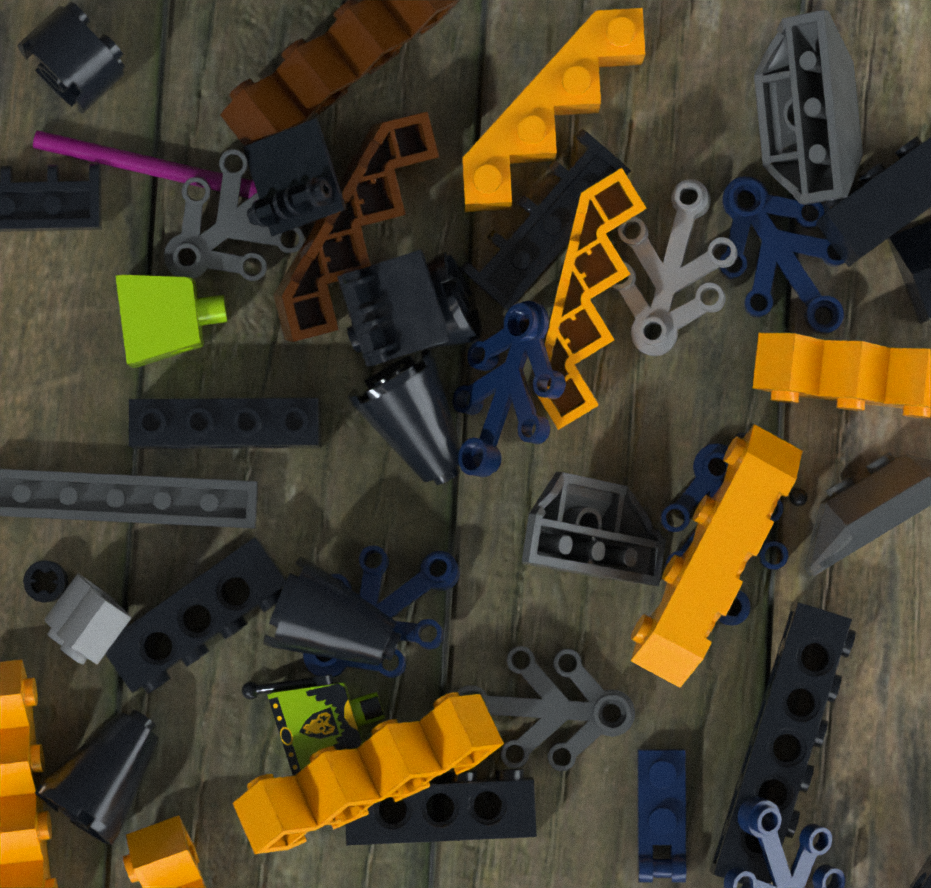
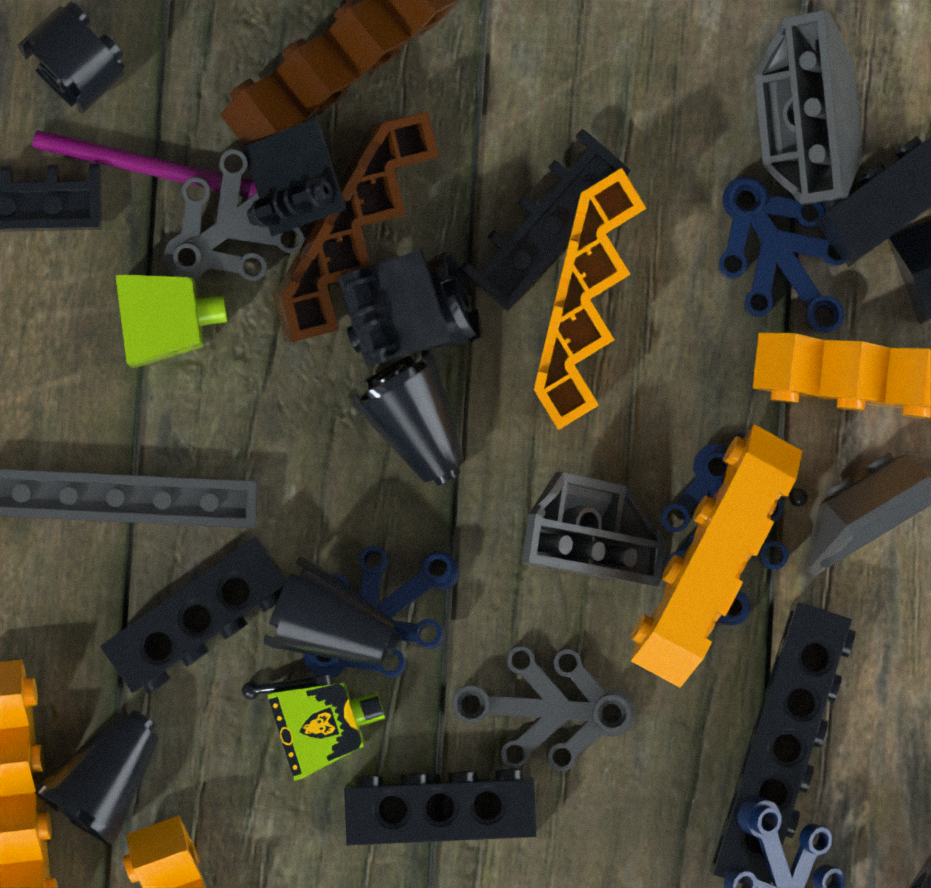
black bush [23,560,69,603] -> none
light grey brick [44,573,132,665] -> none
black brick [129,398,321,449] -> none
light orange brick [232,692,504,854] -> none
dark blue plant [452,301,566,477] -> none
light orange brick [463,8,645,212] -> none
light grey plant [611,179,738,356] -> none
dark blue plate [637,749,687,883] -> none

